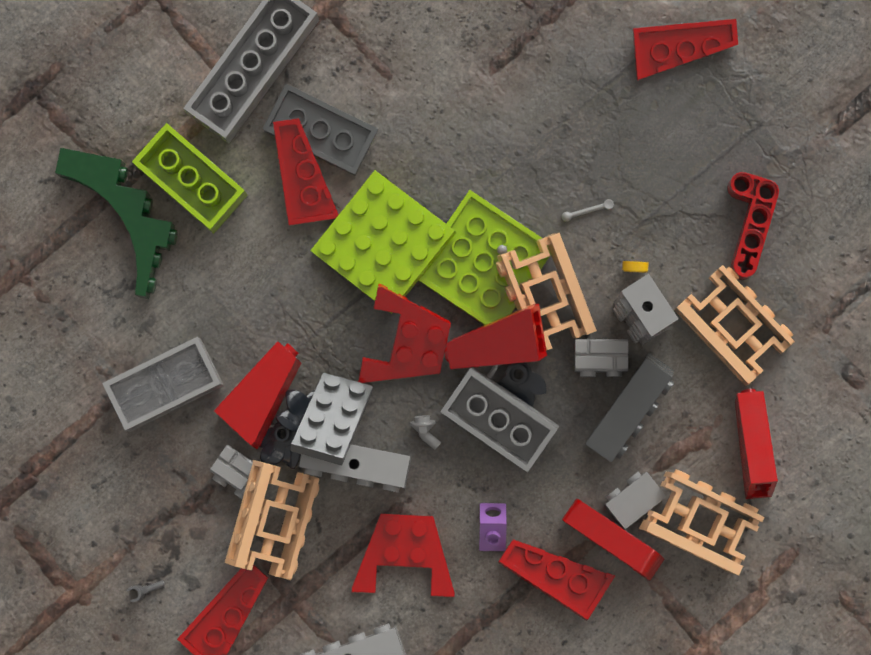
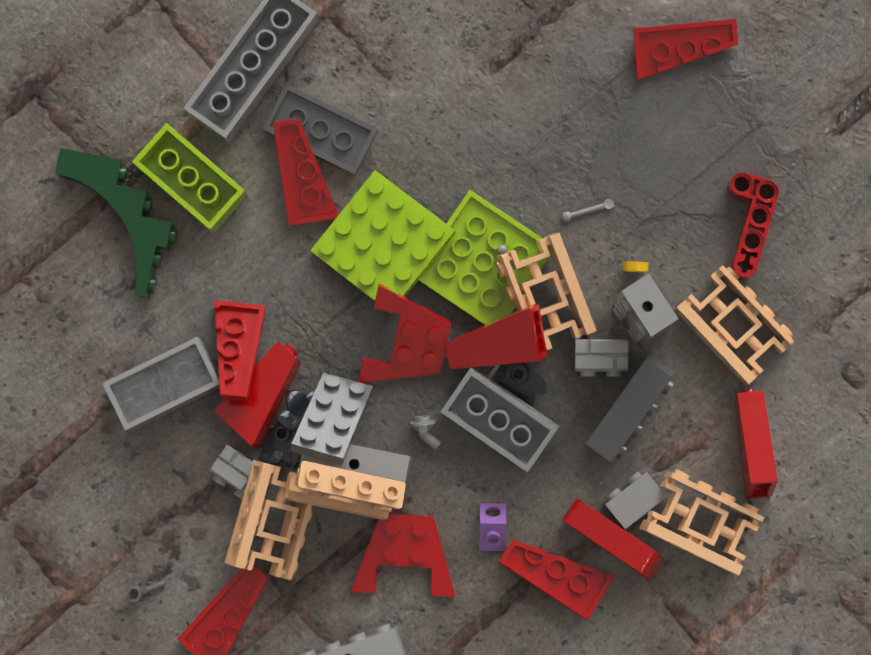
none -> red wing [214,300,266,402]
none -> light nougat fence [283,461,406,520]

